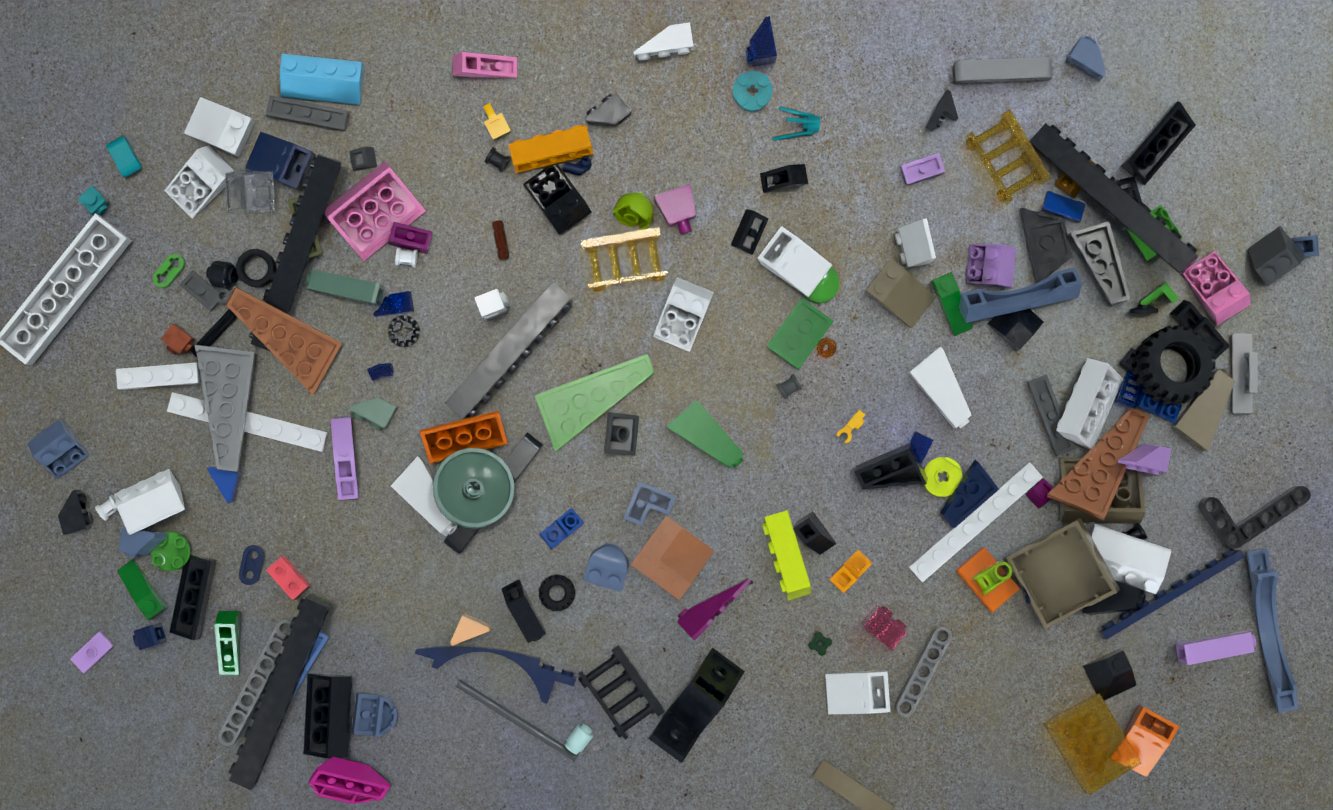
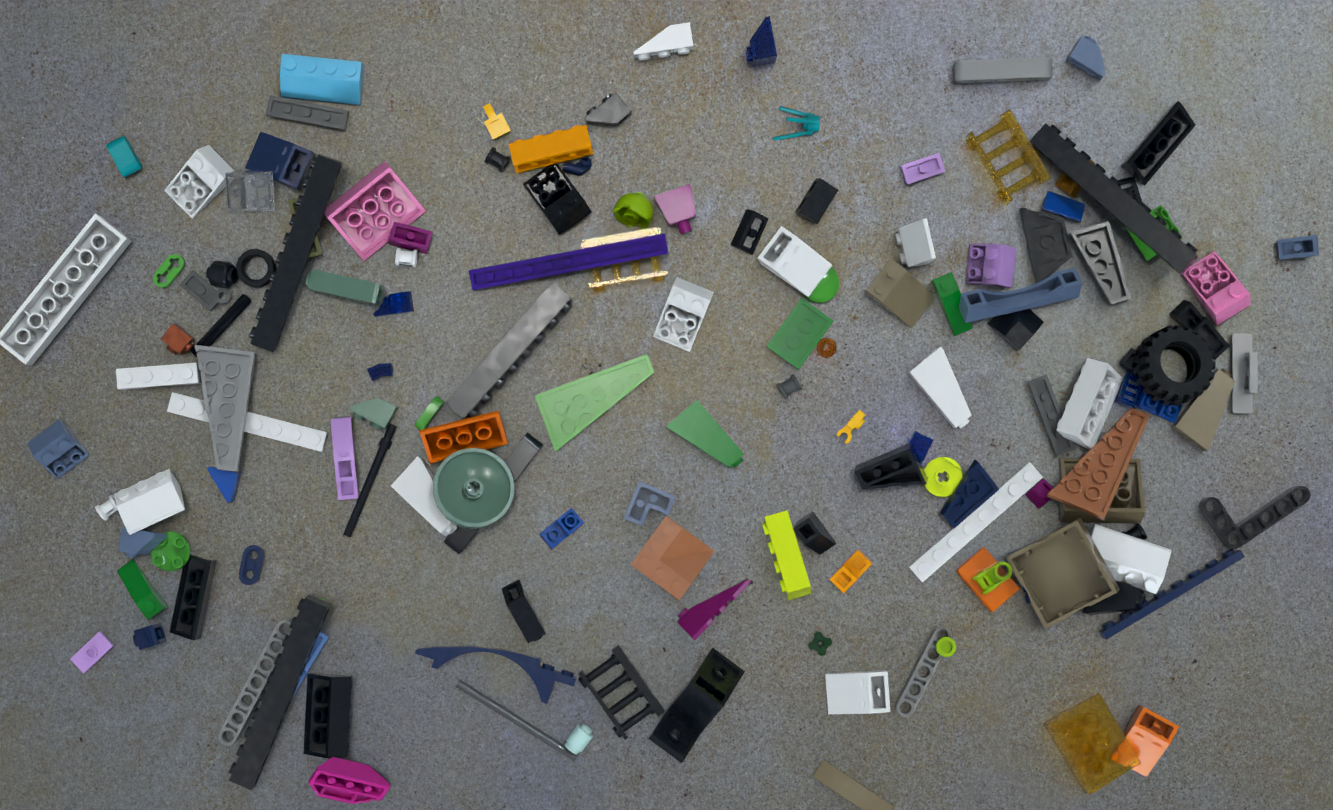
black slope [58,490,92,535] -> none
teal bracket [77,185,110,216] -> none
white slope [184,97,255,158] -> none
green slope [214,611,240,675] -> none
nougat wing [225,287,342,395] -> none
coral brick [266,556,311,600] -> none
dark grey slope [349,147,377,171] -> none
sand blue slope [351,693,397,737] -> none
black gear [388,315,420,347] -> none
light nougat slope [450,613,493,646] -> none
bright pink slope [452,52,517,78] -> none
white arch [475,289,510,321] -> none
copper axle [492,220,509,260] -> none
black tyre [539,575,575,611] -> none
sand blue slope [583,544,629,592] -> none
dark grey slope [604,412,639,455] -> none
teal plate [733,71,773,111] -> none
black slope [760,164,808,193] -> none
clear pink brick [861,605,908,651] -> none
black slope [926,89,958,131] -> none
black slope [1083,649,1137,702] -> none
lavender slope [1118,444,1171,475] -> none
bright green piece [1130,281,1179,314] -> none
lavender slope [1175,631,1256,665] -> none
sand blue slope [1246,548,1299,713] -> none
dark grey slope [1248,226,1305,286] -> none
none -> black bar [343,423,397,537]
none -> bright green beam [414,396,445,430]
none -> dark purple plate [469,233,669,290]
none -> black hinge [795,178,838,224]
none -> lime tile [935,636,956,657]

